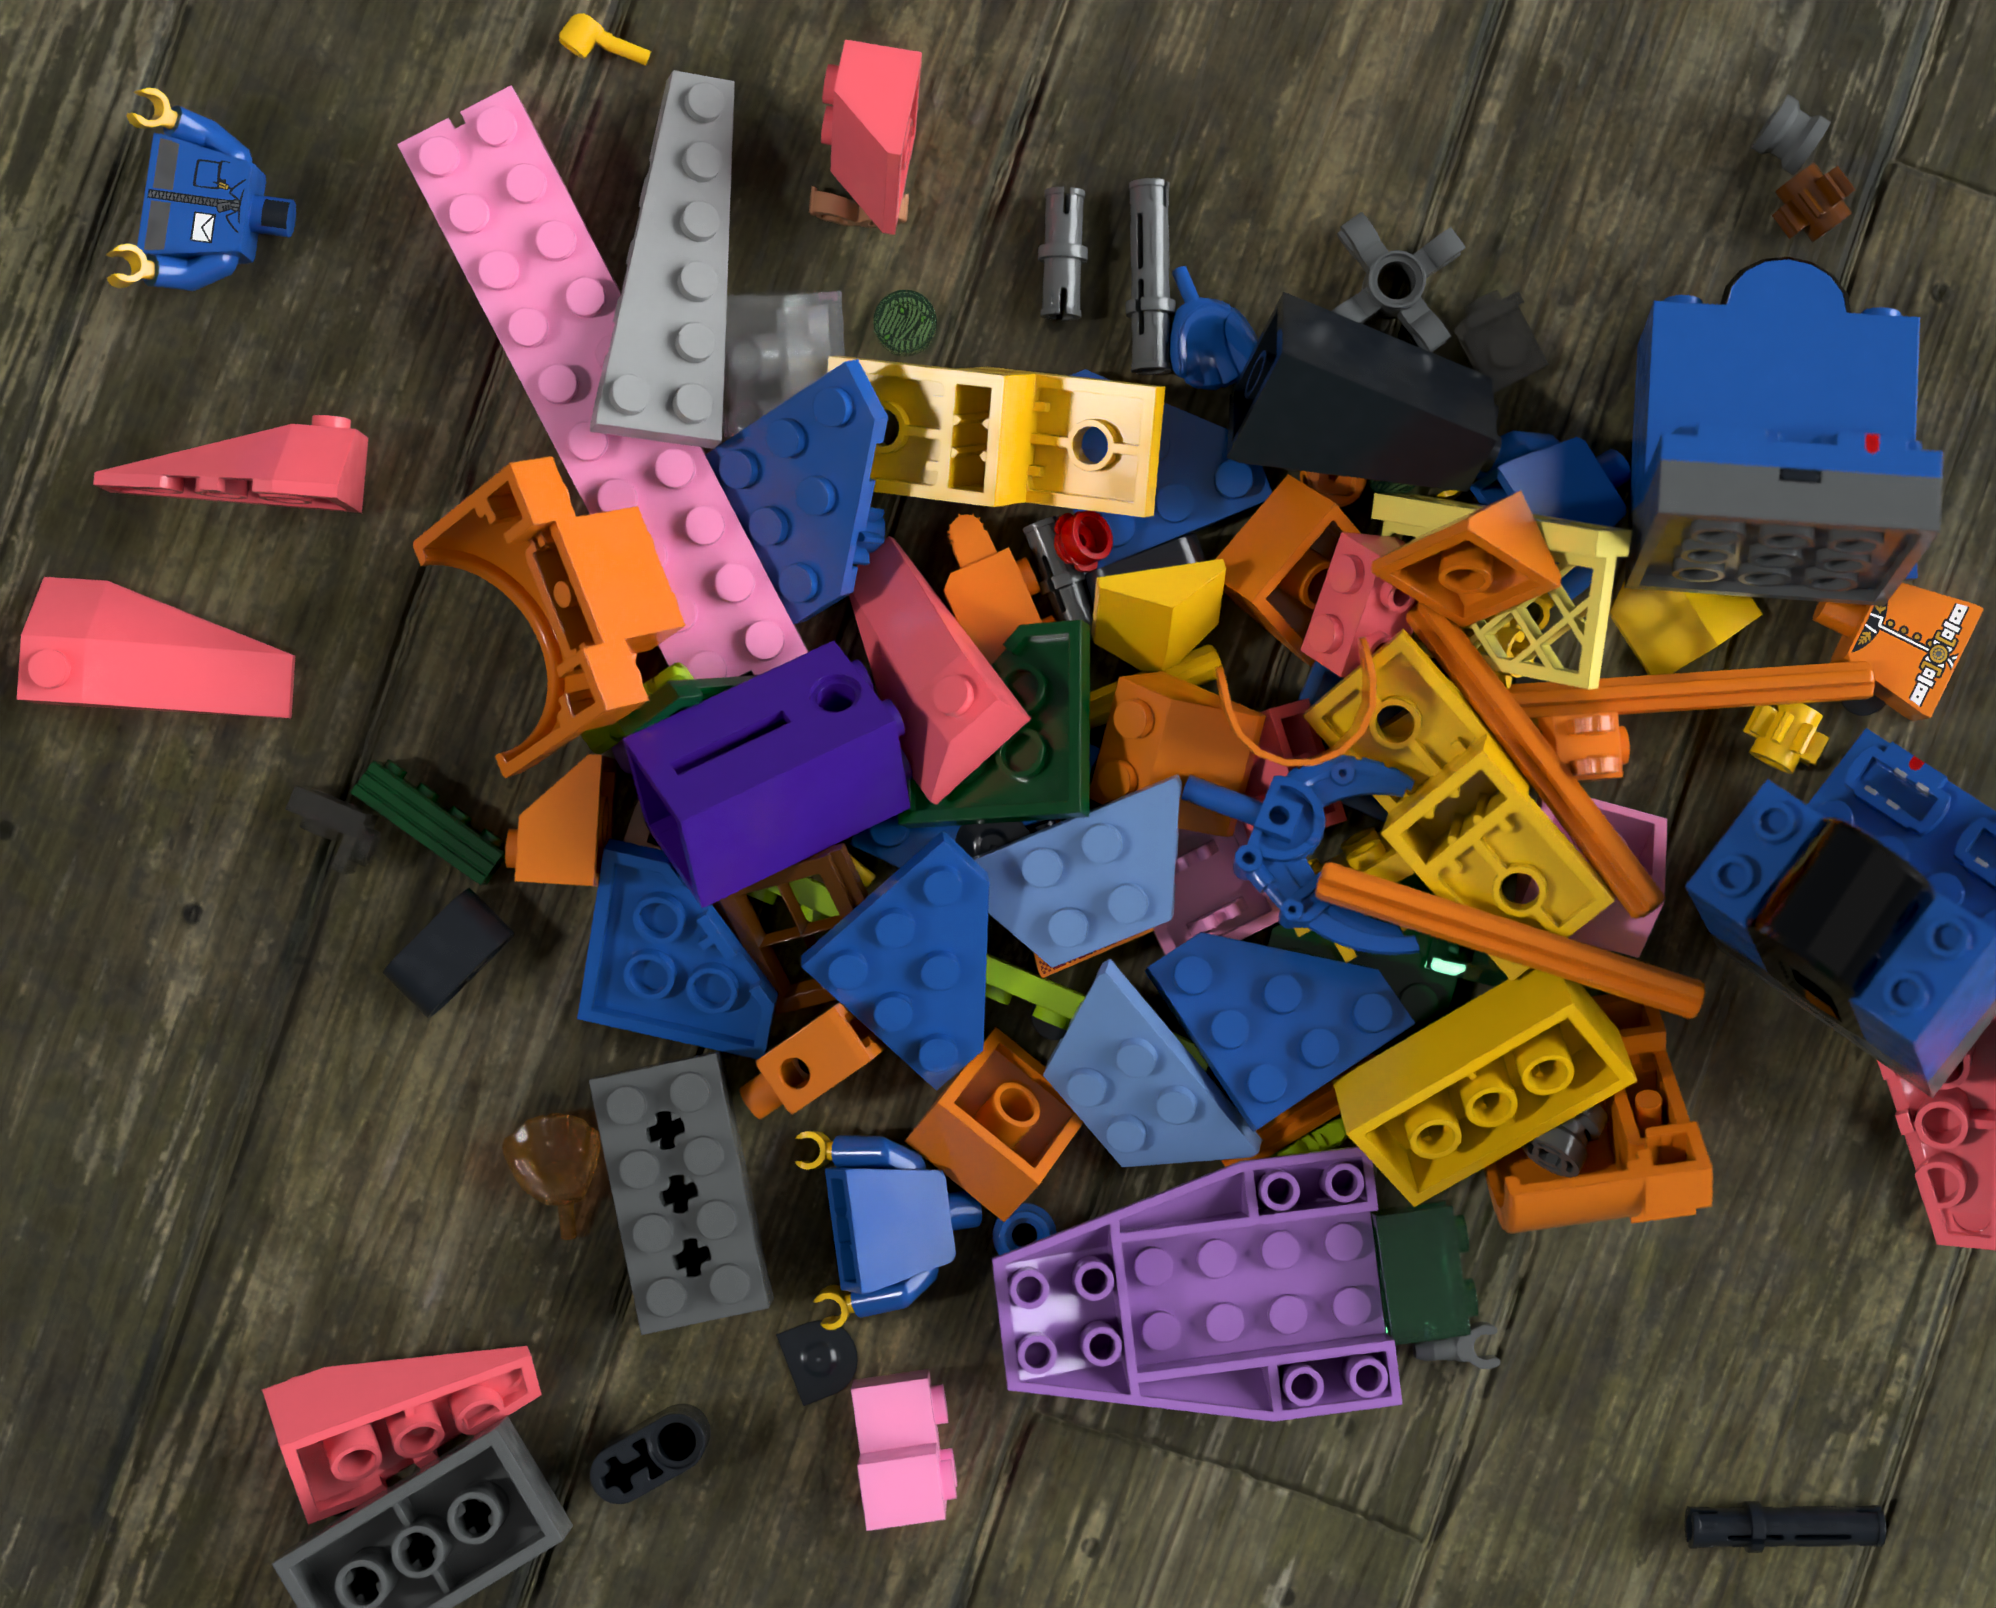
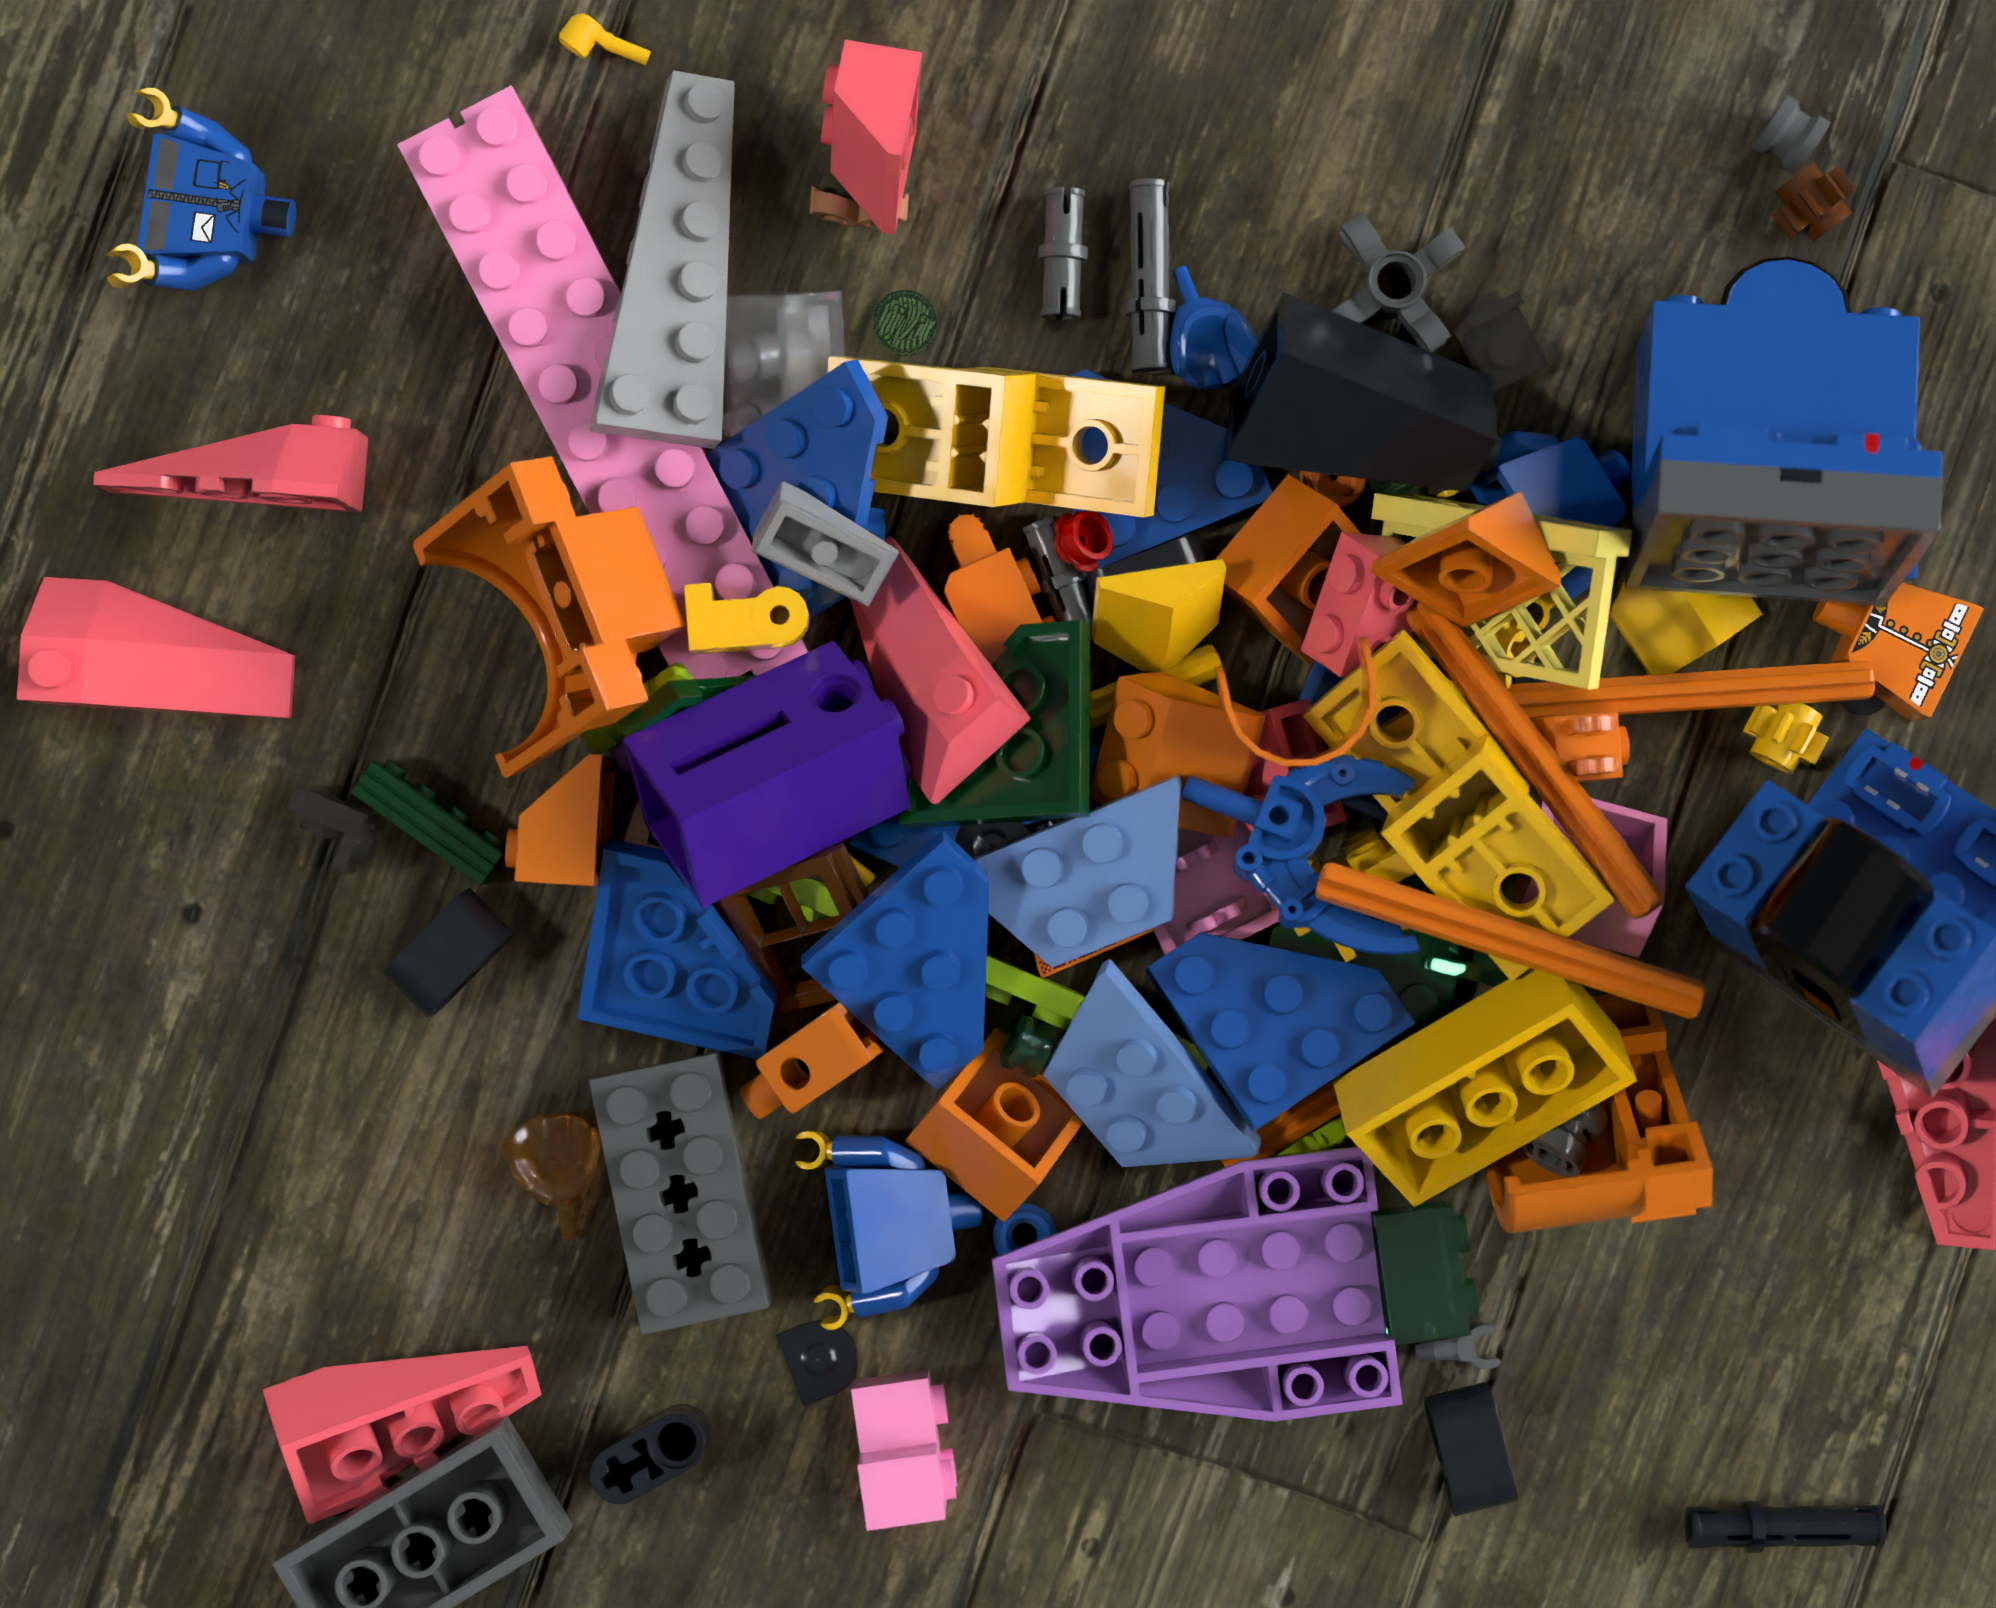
none -> yellow leg [684,583,809,655]
none -> light grey slope [751,481,898,607]
none -> clear green bush [1000,1013,1055,1078]
none -> black beam [1424,1381,1518,1517]

